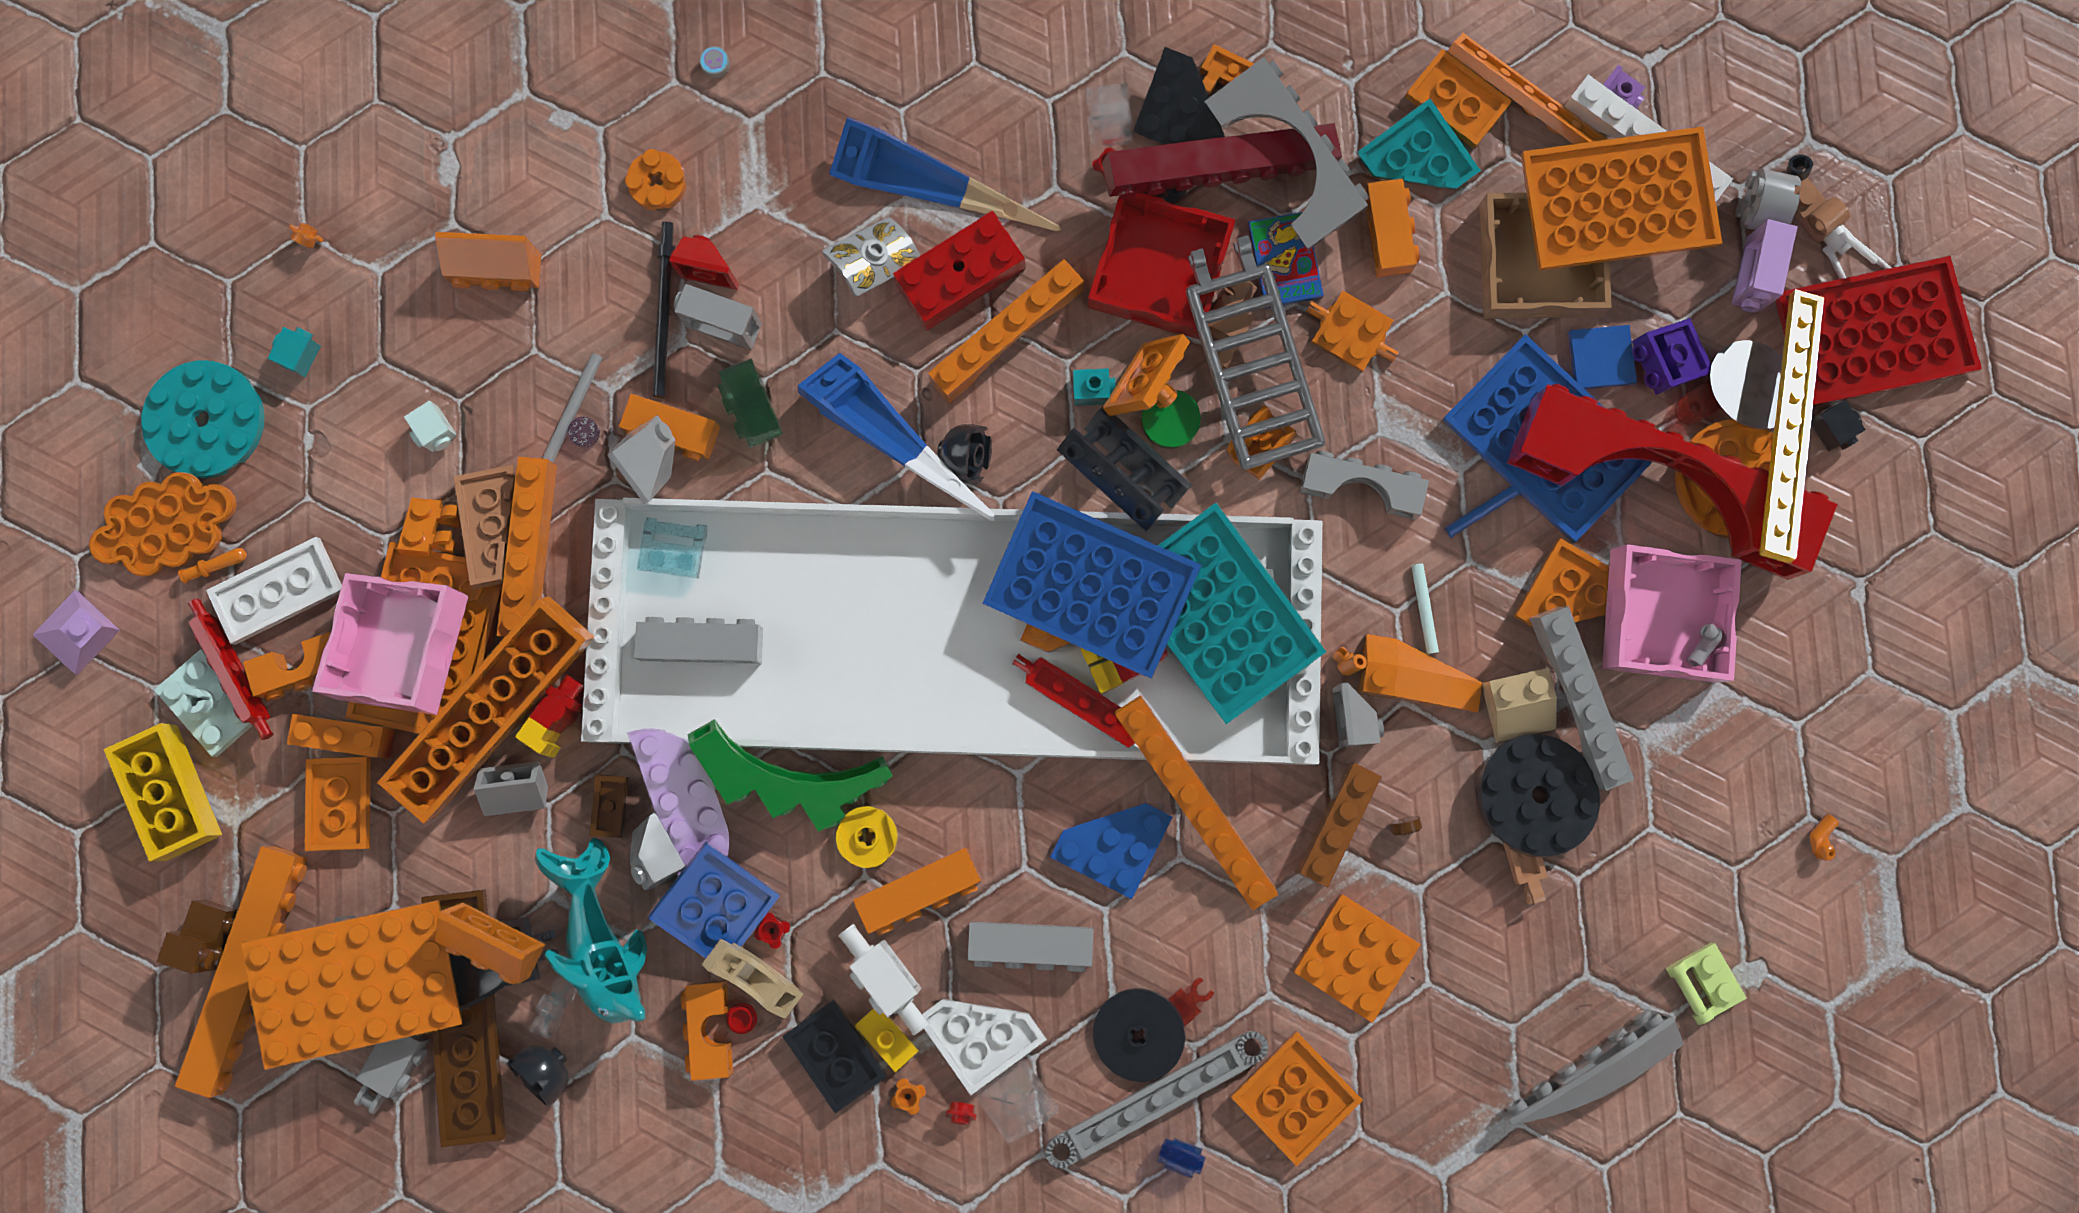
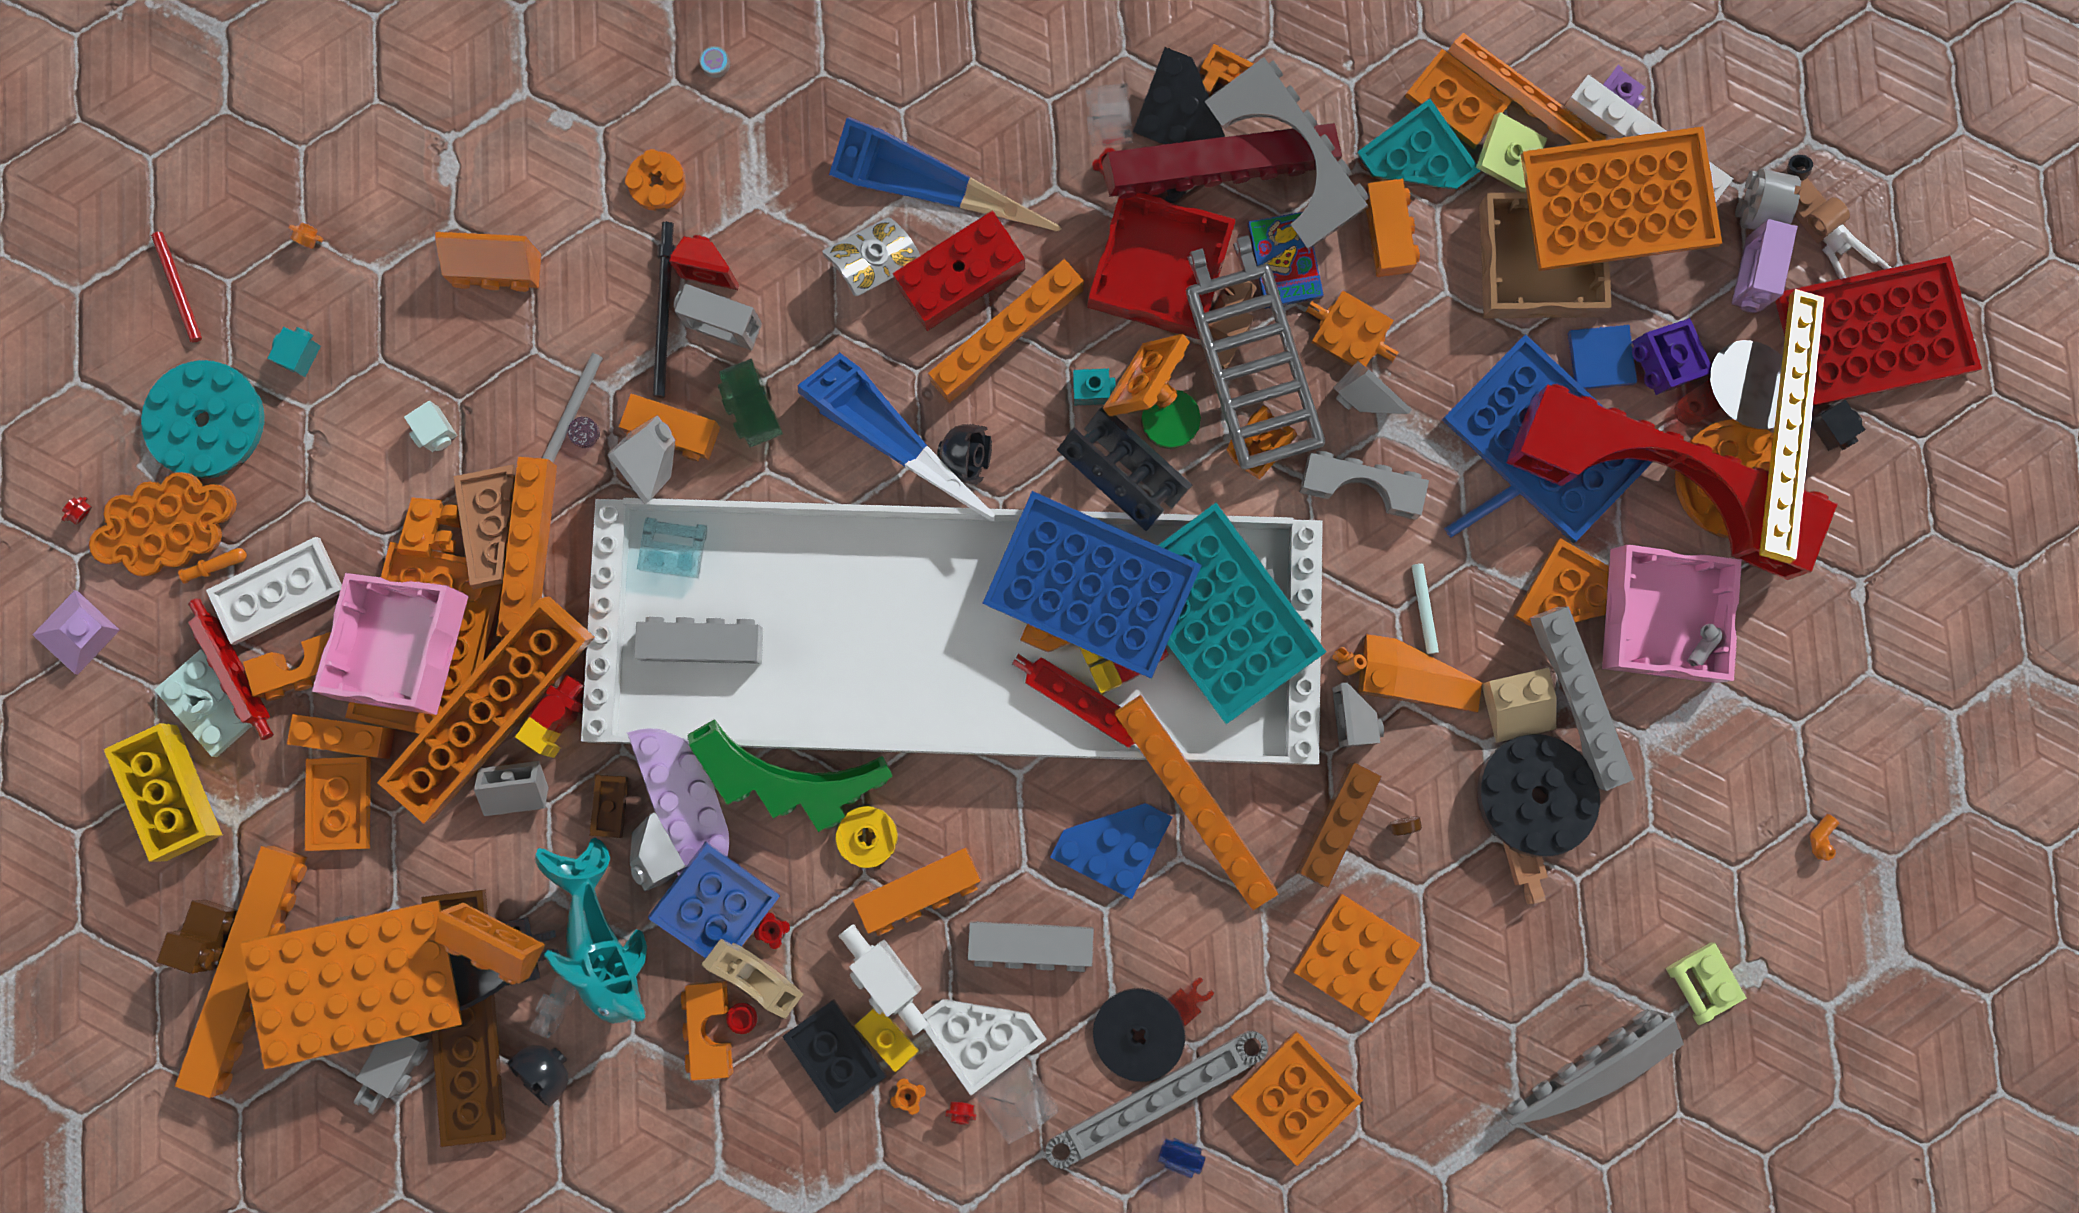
none -> red plate [61,497,92,525]
none -> red bar [151,231,202,343]
none -> light grey slope [1333,362,1412,414]
none -> yellowish green plate [1476,112,1547,193]

